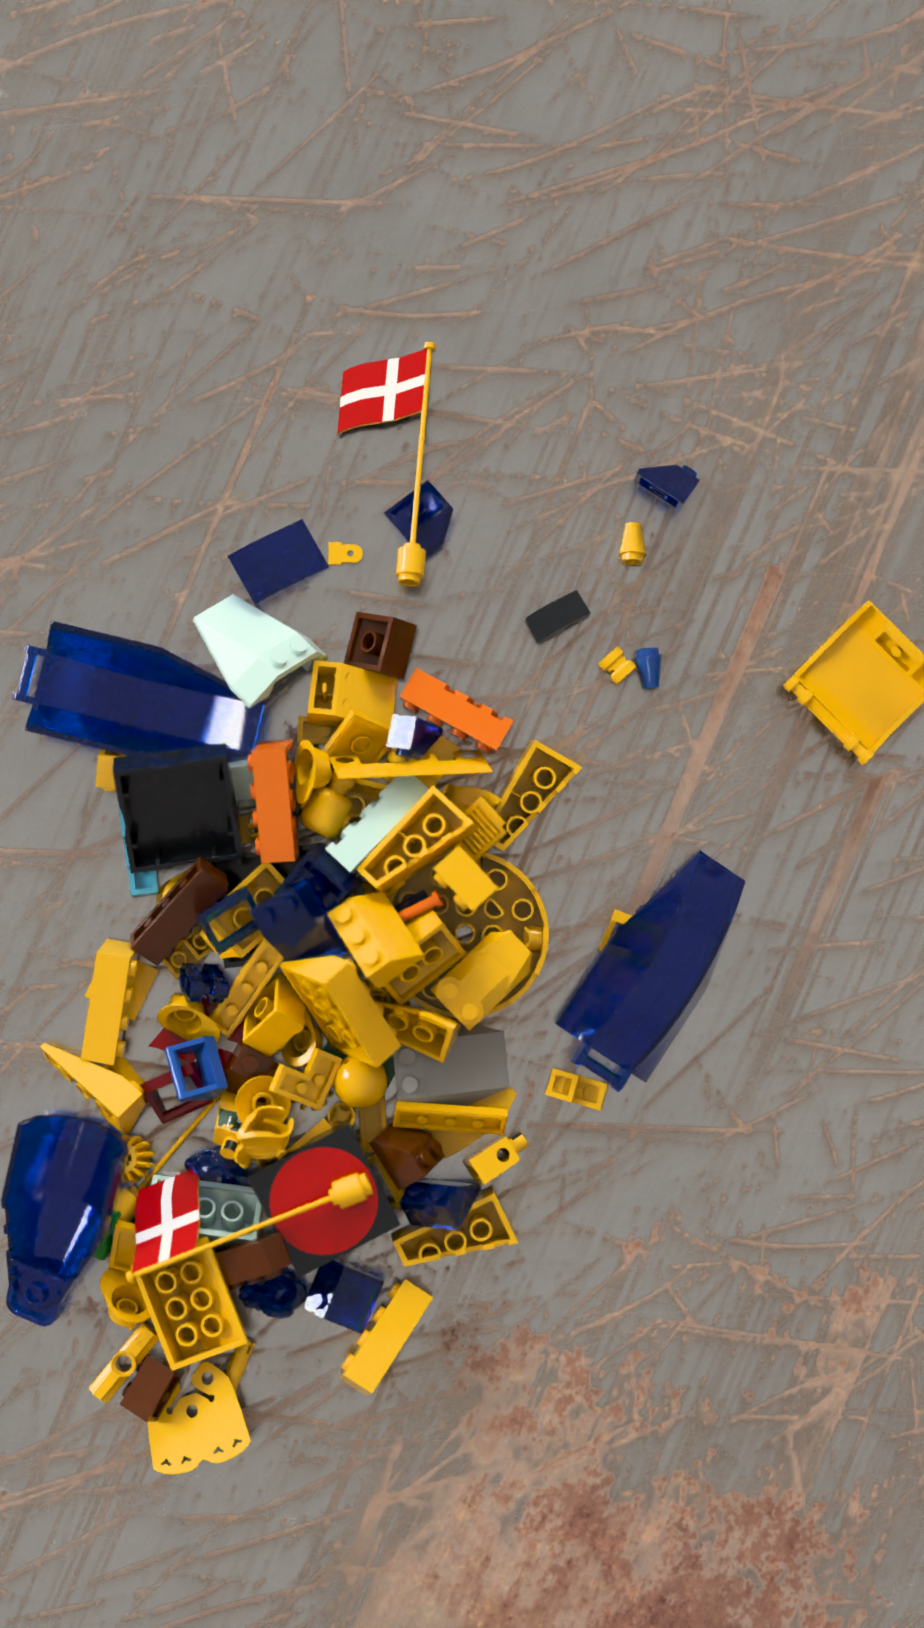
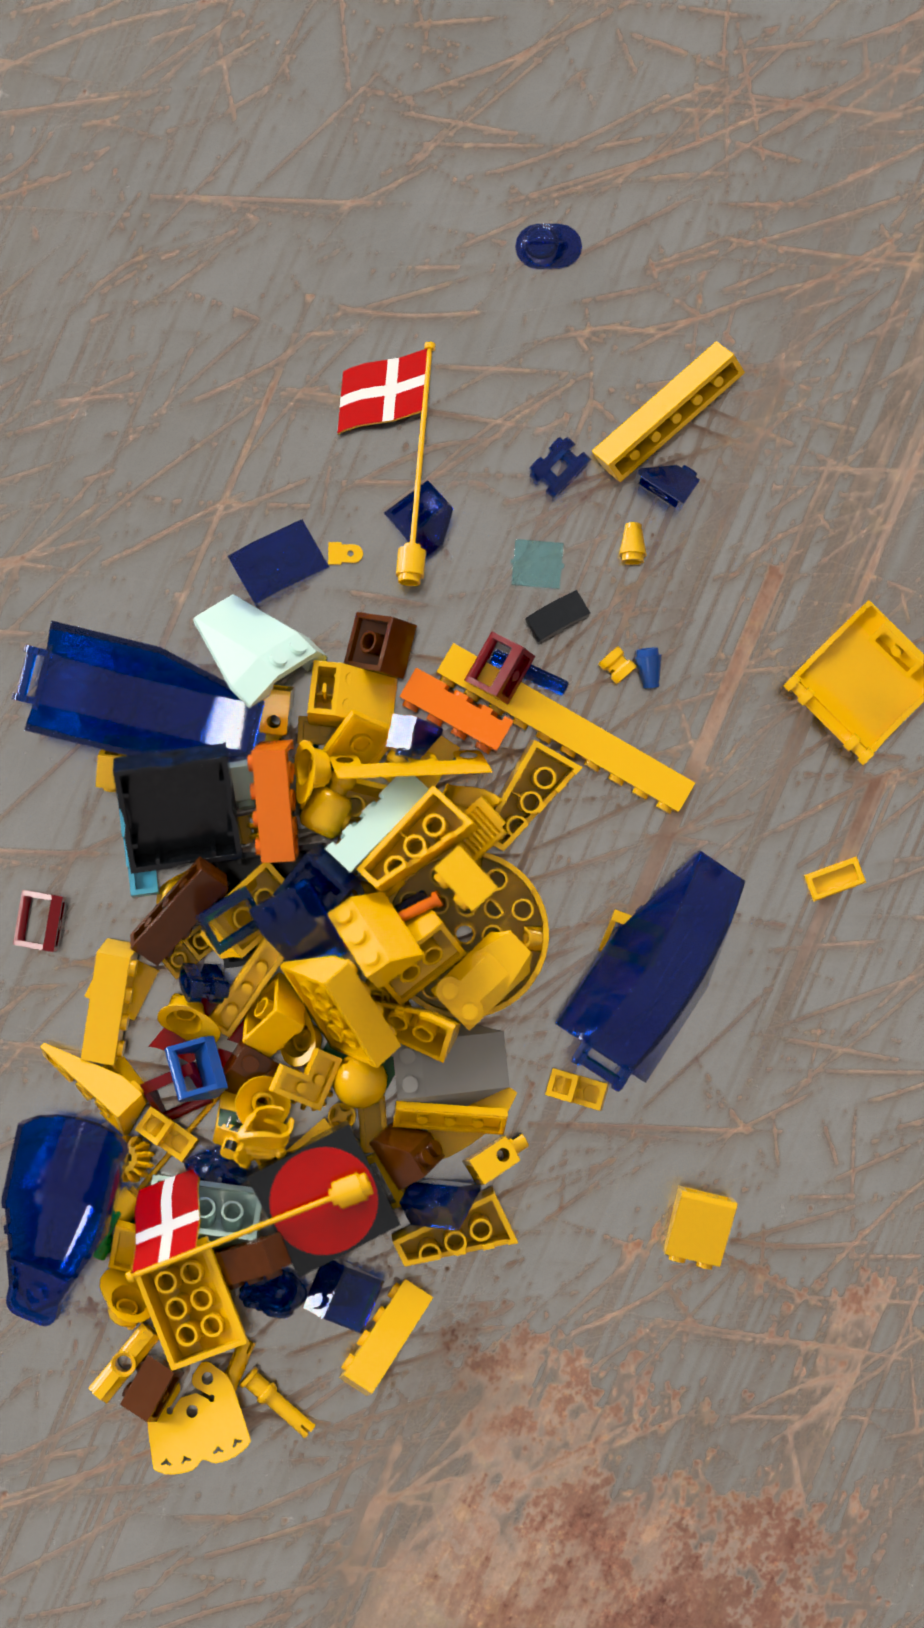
none -> dark red tile [13,890,67,952]
none -> yellow slope [135,1106,200,1163]
none -> yellow pin [239,1366,316,1438]
none -> yellow torso [259,685,295,741]
none -> yellow brick [437,643,695,814]
none -> dark red tile [464,631,535,705]
none -> clear blue axle [490,649,569,695]
none -> clear light blue piece [511,539,564,589]
none -> clear blue piece [515,224,582,268]
none -> clear blue brick [529,437,592,500]
none -> yellow brick [592,341,745,483]
none -> yellow slope [663,1185,738,1270]
none -> yellow tile [804,856,866,902]

